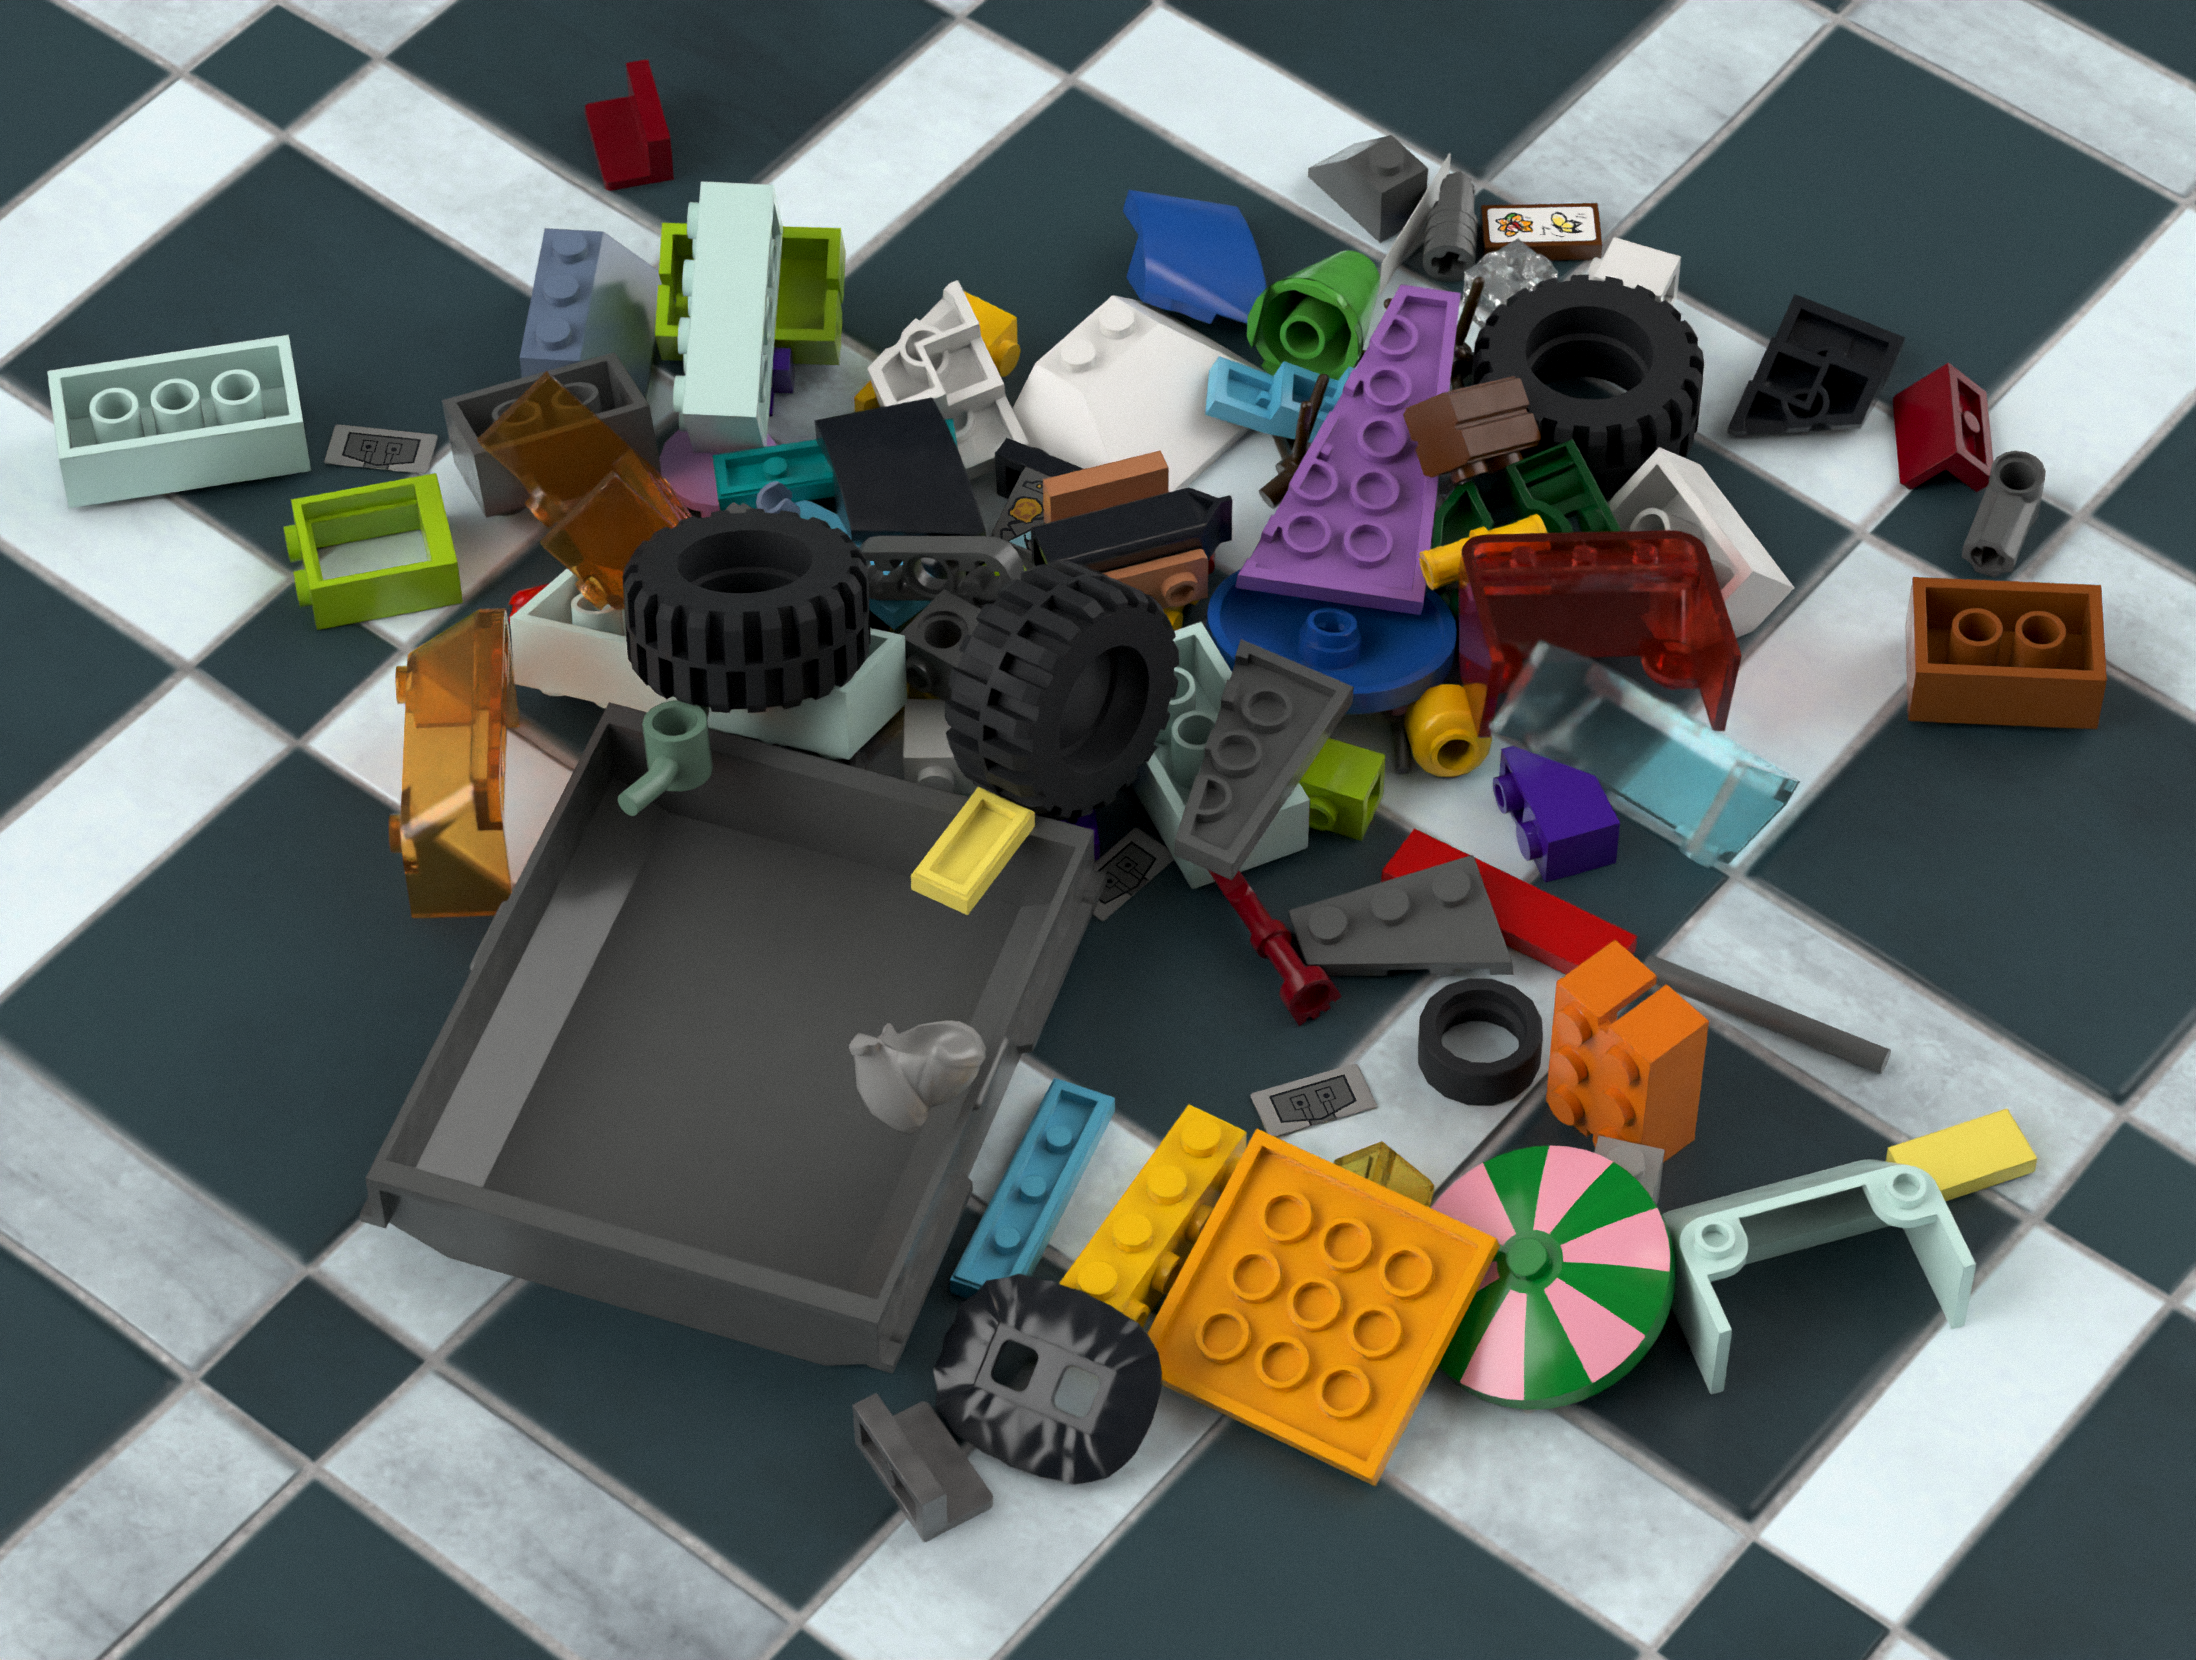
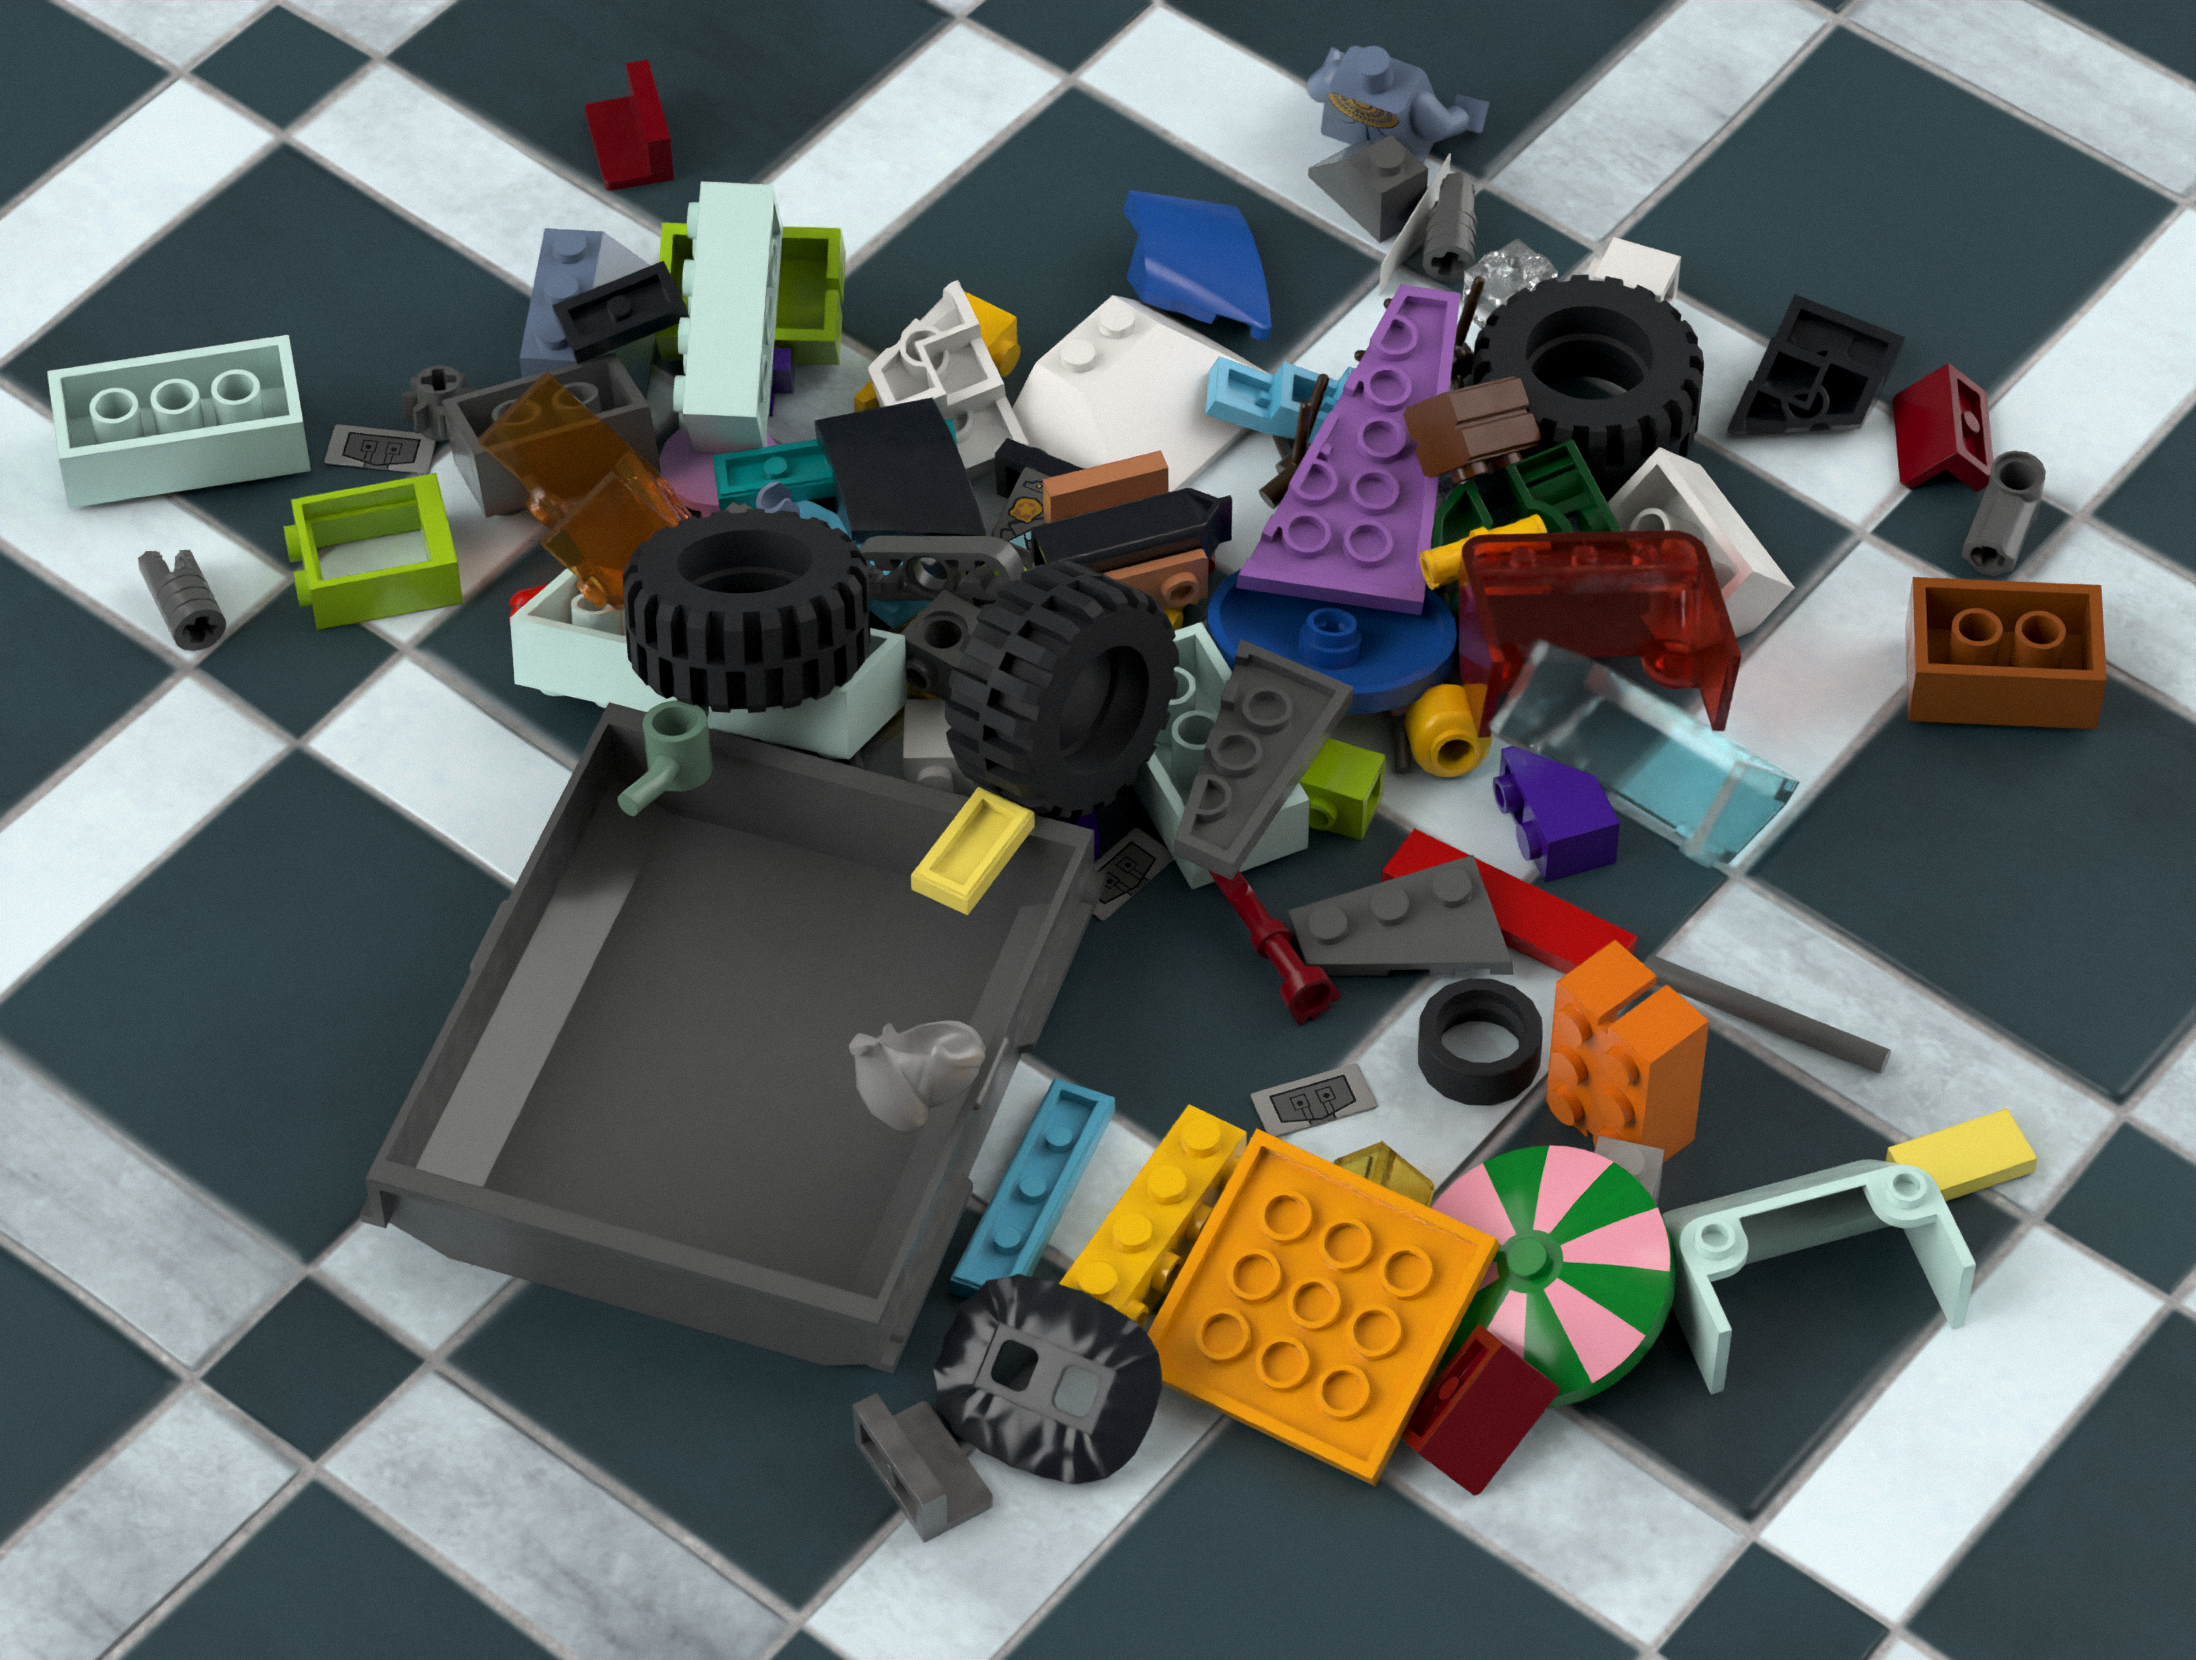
clear orange windscreen [389,608,520,918] -> none
bright green cone [1247,250,1380,380] -> none
tile [1480,203,1602,262] -> none
none -> dark grey hinge [138,550,226,651]
none -> dark grey gear [402,366,477,441]
none -> black plate [552,260,689,364]
none -> sand blue torso [1307,45,1490,164]
none -> dark red panel [1401,1324,1559,1496]

